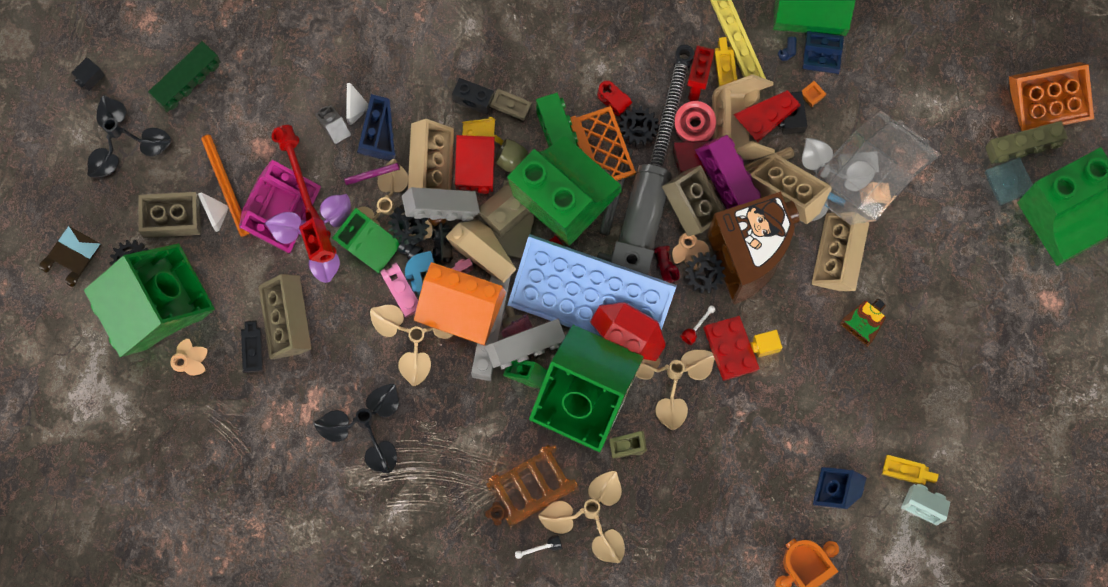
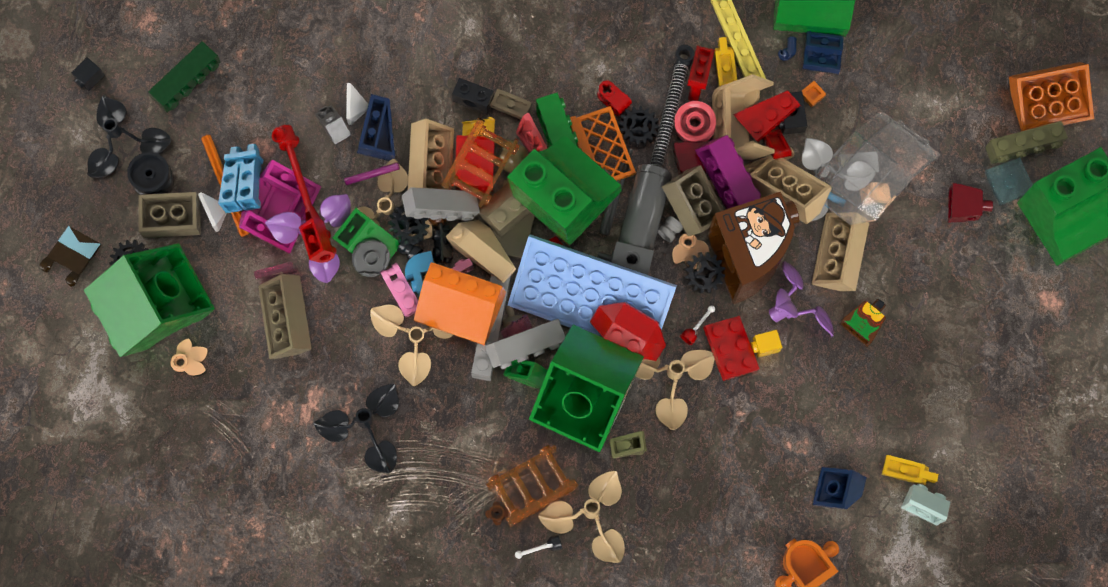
black hinge [241,320,263,373] -> none
dark red connector [654,246,680,283] -> none
none -> black wheel [127,152,174,195]
none -> dark azure hips [218,144,263,213]
none -> clear pink tile [254,262,298,281]
none -> dark grey tile [352,239,390,277]
none -> clear orange fence [441,117,520,208]
none -> coral wing [516,113,547,153]
none -> light grey wheel [658,216,683,243]
none -> red tile [763,129,792,159]
none -> medium lavender plant [769,261,834,337]
none -> dark red torso [948,183,993,223]

